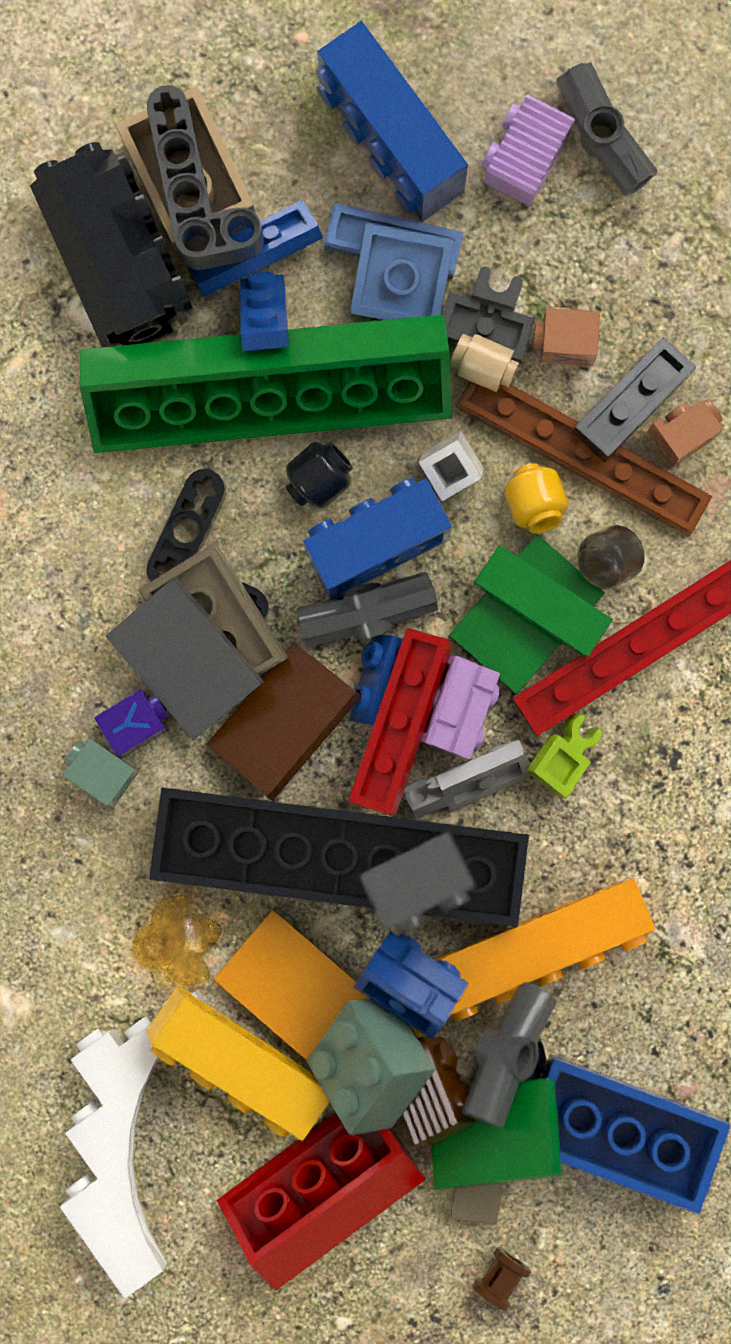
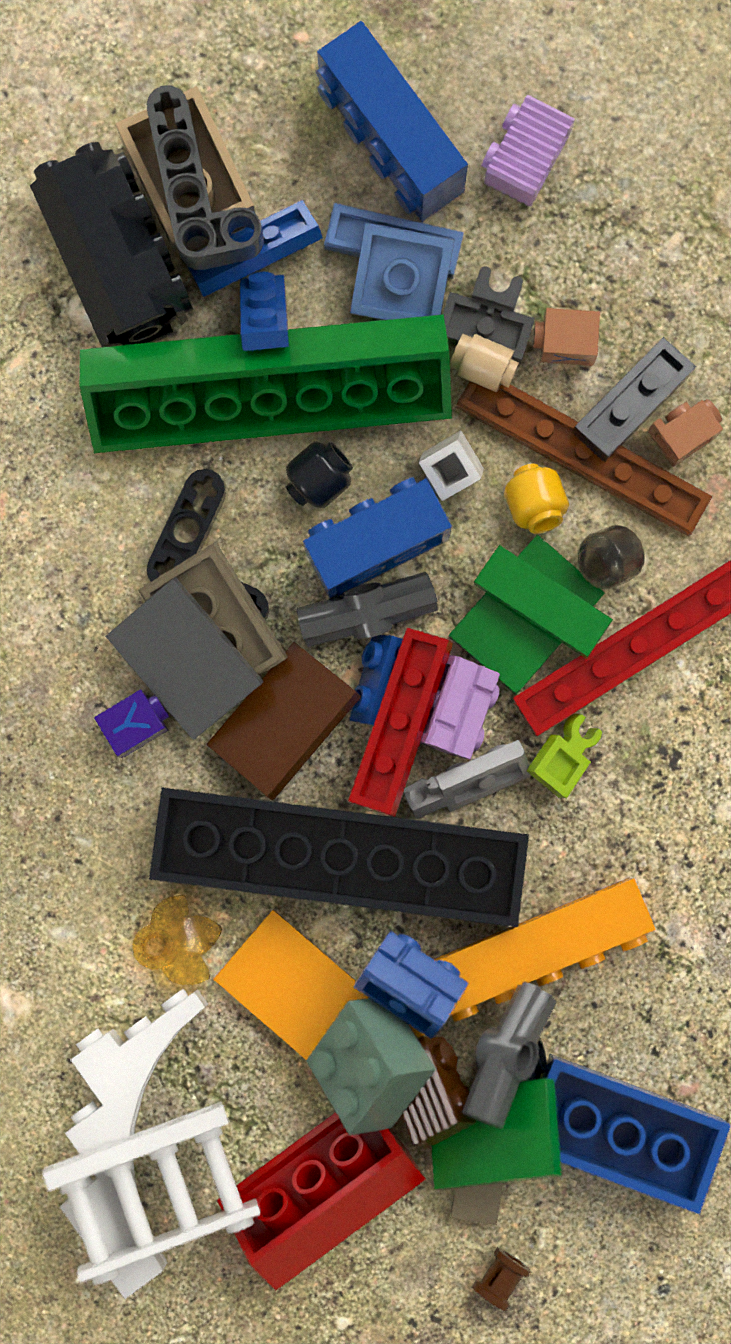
sand green brick [63,738,139,808] -> none
yellow brick [146,985,330,1141] -> none
dark grey brick [360,832,475,934] -> none
dark grey piece [556,62,658,197] -> none
none -> white fence [42,1101,261,1285]

